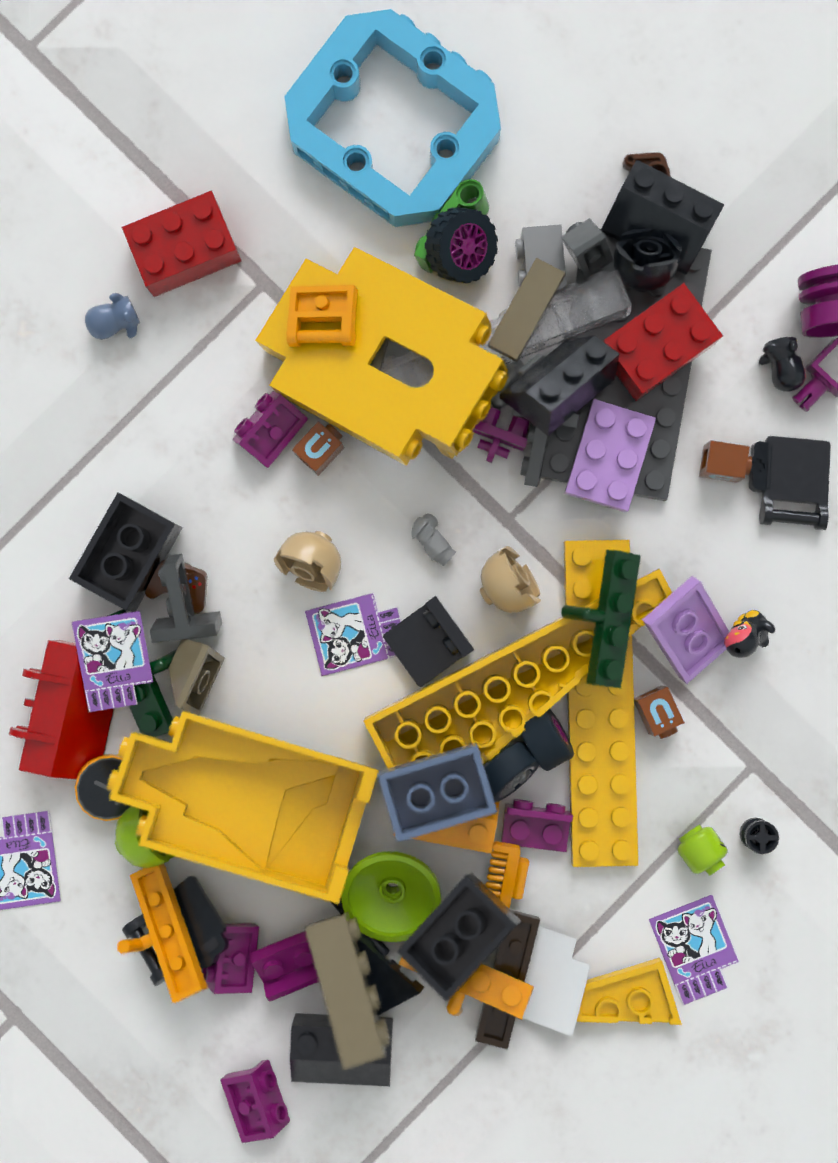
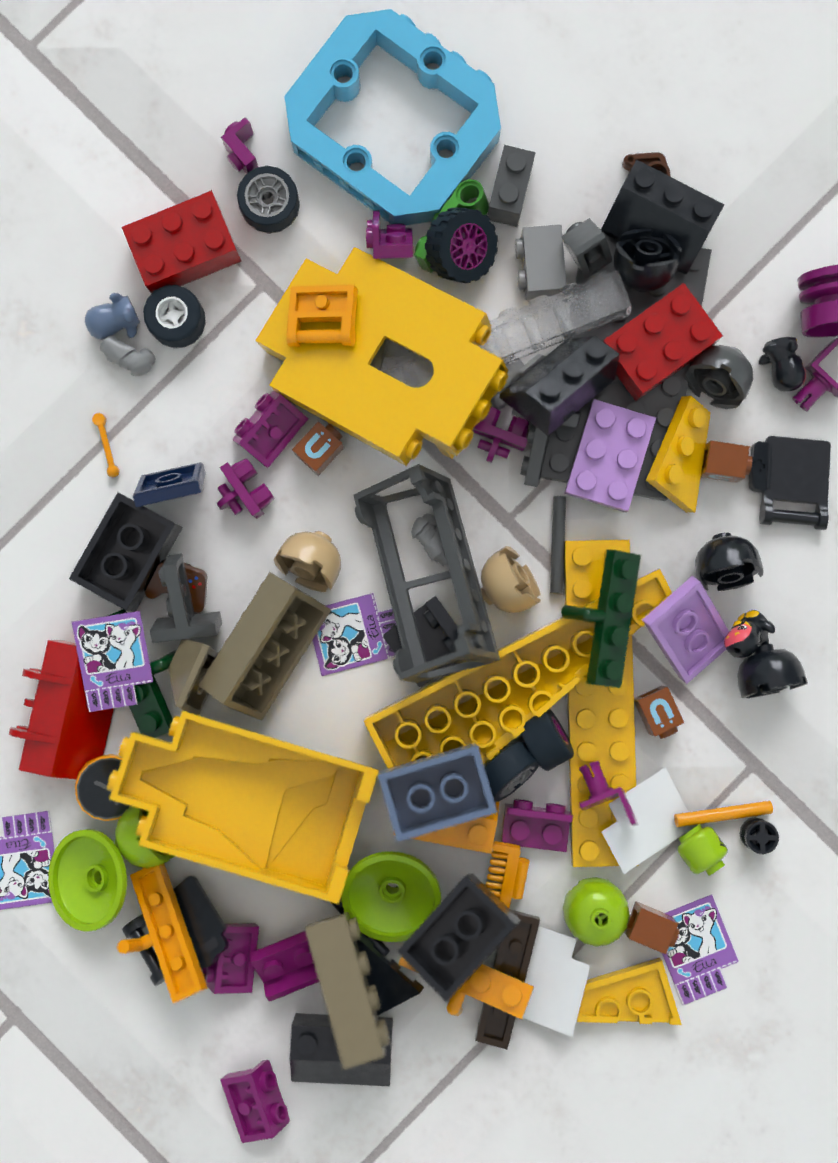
dark tan tile [488,258,566,362] -> none
none -> lime dish [48,829,127,932]
none -> light orange hinge [92,413,119,478]
none -> light grey arm [100,335,155,376]
none -> dark blue tile [133,462,206,507]
none -> black wheel [143,285,206,348]
none -> dark tan brick [198,572,331,721]
none -> magenta hips [217,458,275,519]
none -> magenta bracket [221,117,259,174]
none -> wheel [237,166,300,233]
none -> dark grey windscreen [353,464,500,683]
none -> magenta bracket [366,210,413,259]
none -> dark grey brick [488,145,536,227]
none -> dark grey piece [550,496,566,593]
none -> lime cylinder [563,877,630,947]
none -> magenta bracket [579,761,639,826]
none -> white sticker [602,767,696,874]
none -> dark orange brick [624,901,679,954]
none -> yellow wing [646,396,711,513]
none -> light orange piece [674,801,773,827]
none -> dark grey cylinder [685,345,753,409]
none -> black cylinder [695,533,763,591]
none -> black cylinder [737,644,808,698]

